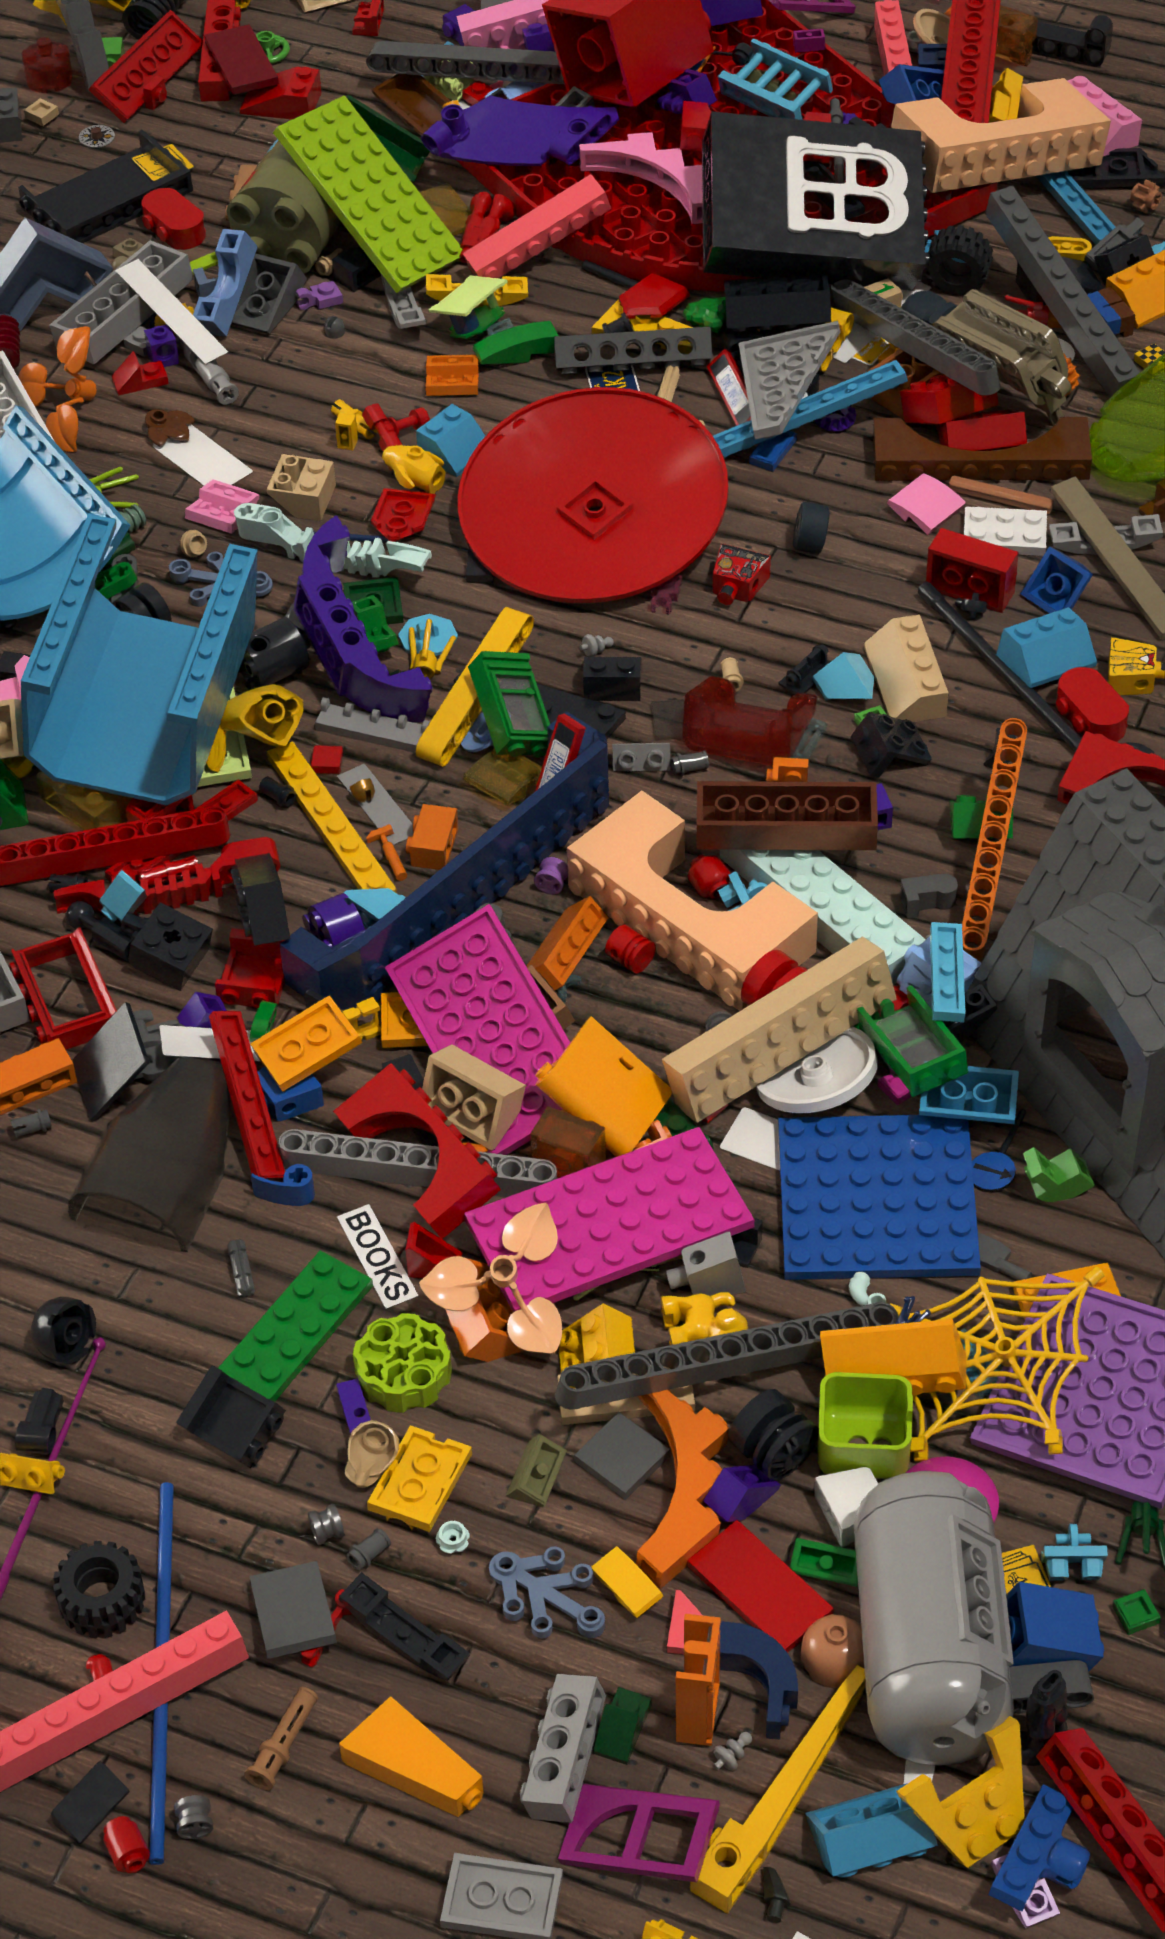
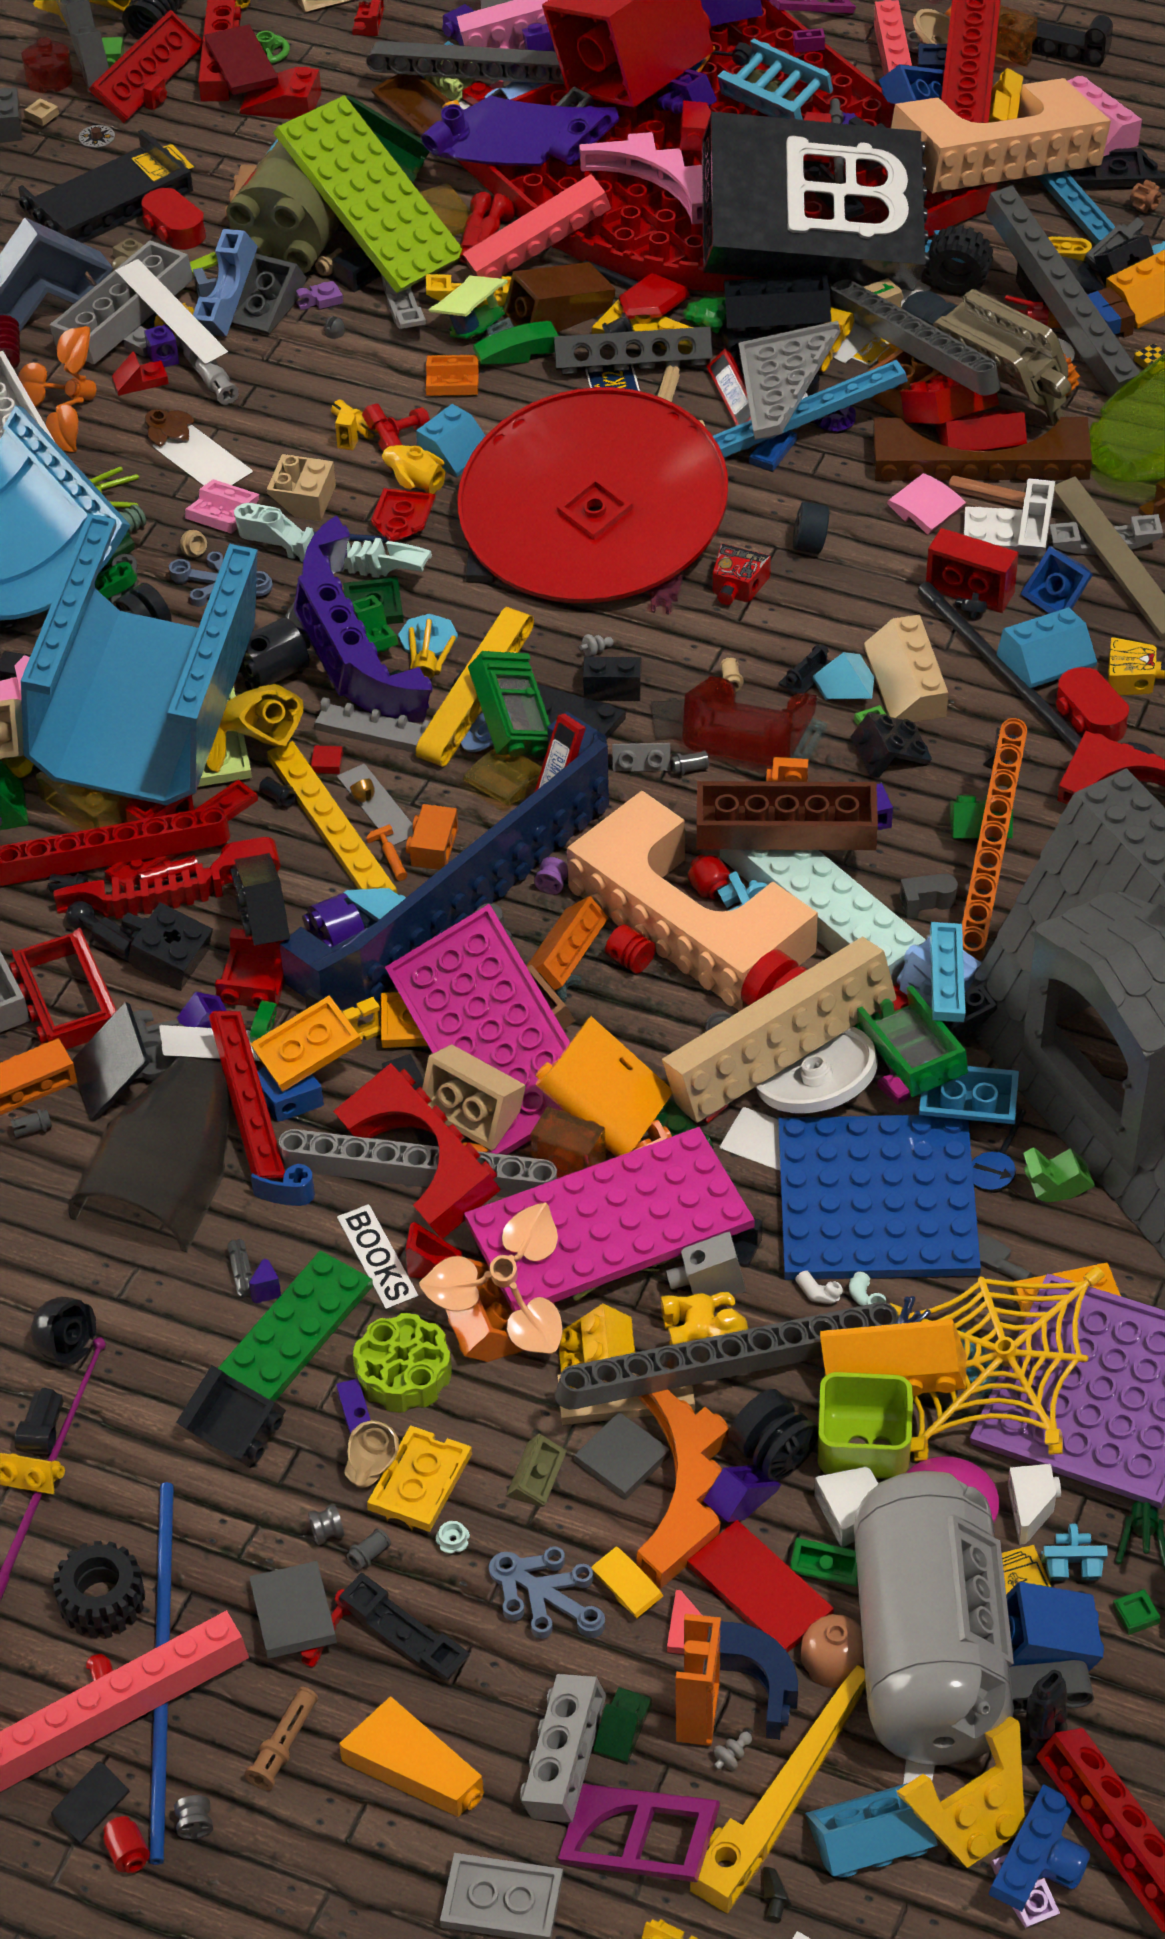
medium azure slope [99,870,147,923] -> none
none -> dark purple slope [249,1259,281,1303]
none -> reddish brown slope [503,262,616,332]
none -> white arm [795,1271,843,1305]
none -> white slope [1008,1464,1061,1545]
none -> white slope [1018,478,1055,550]

